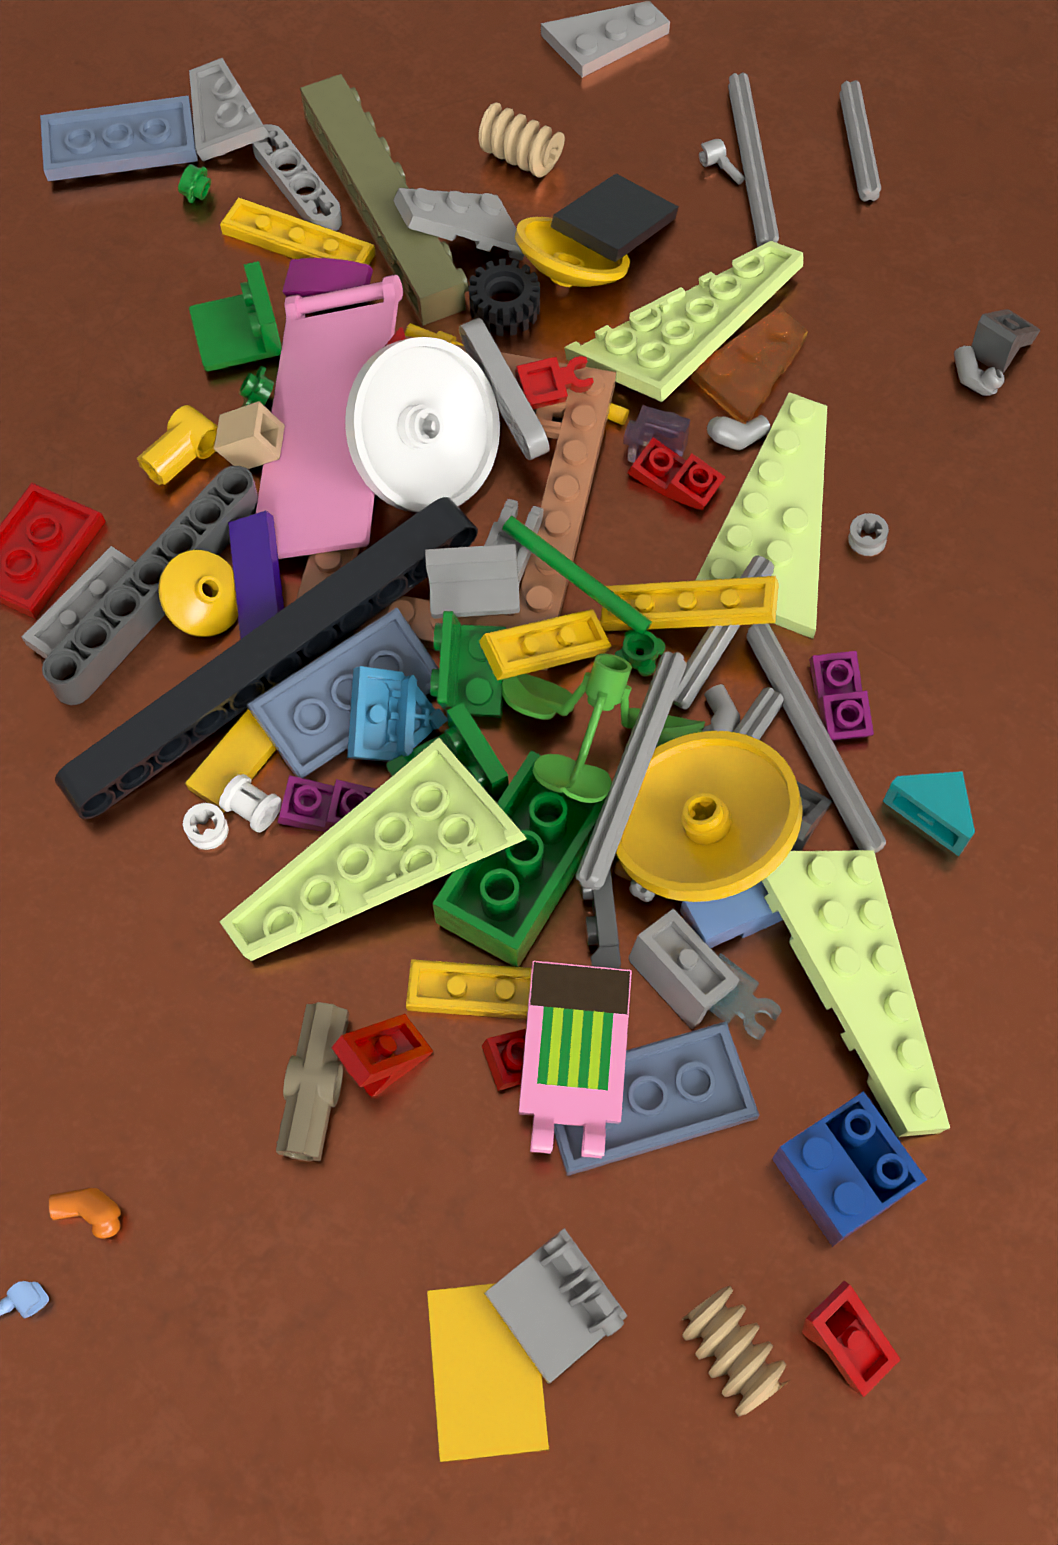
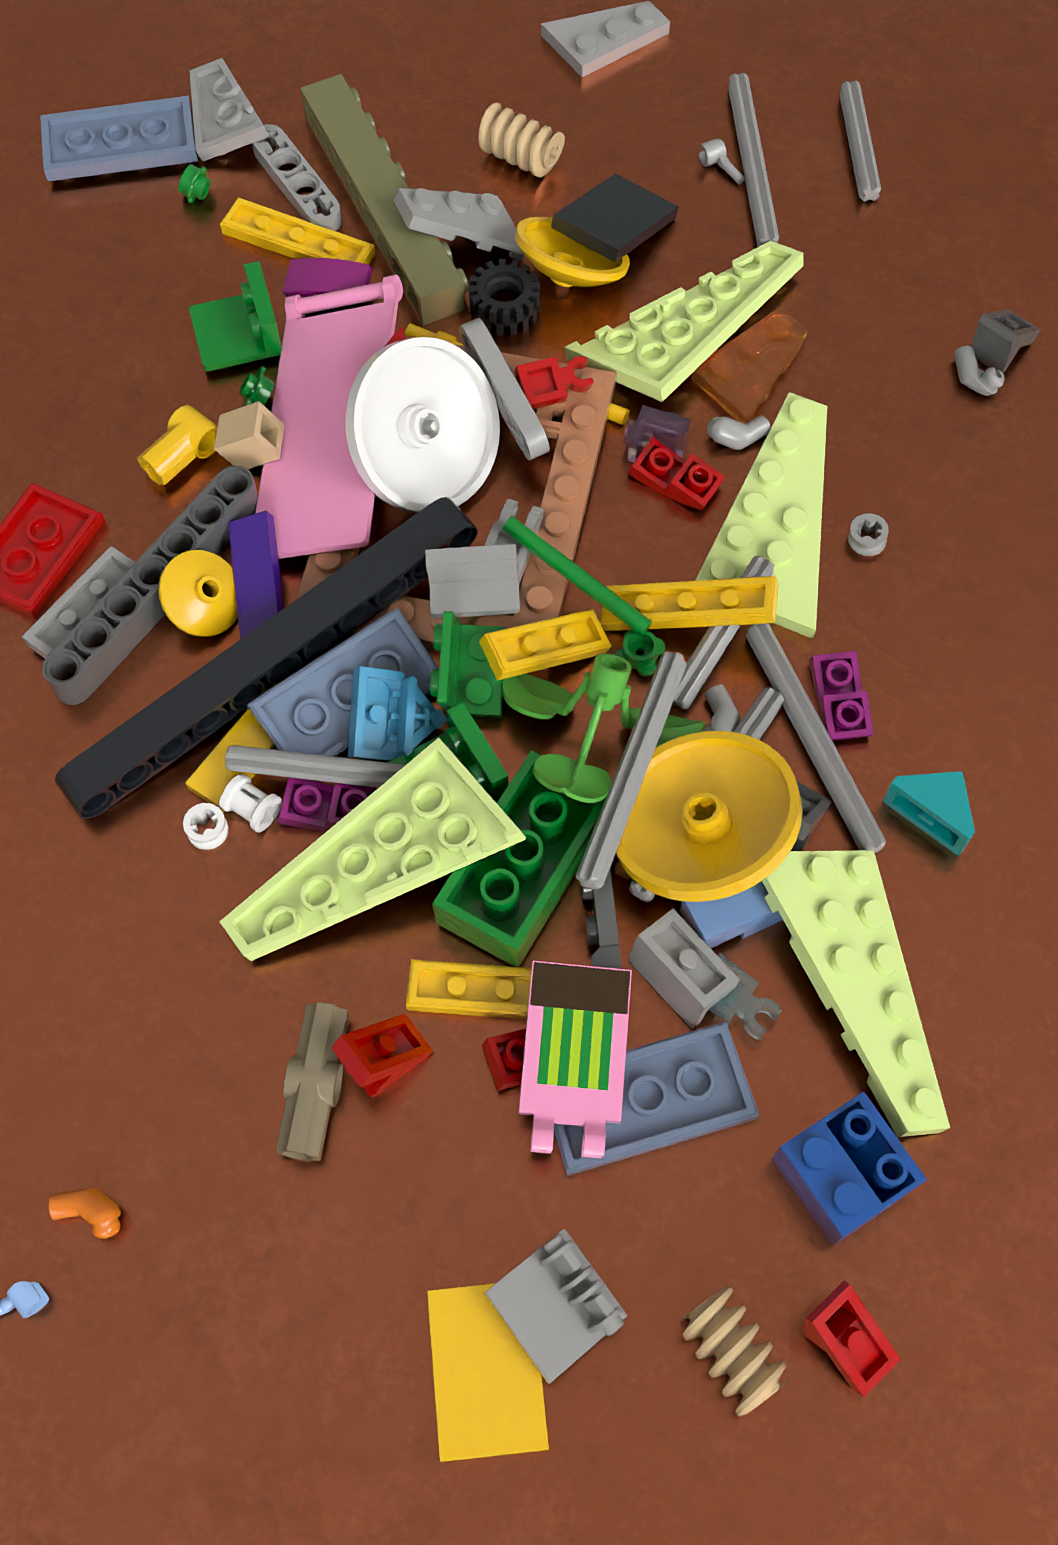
none -> light grey axle [225,745,405,788]

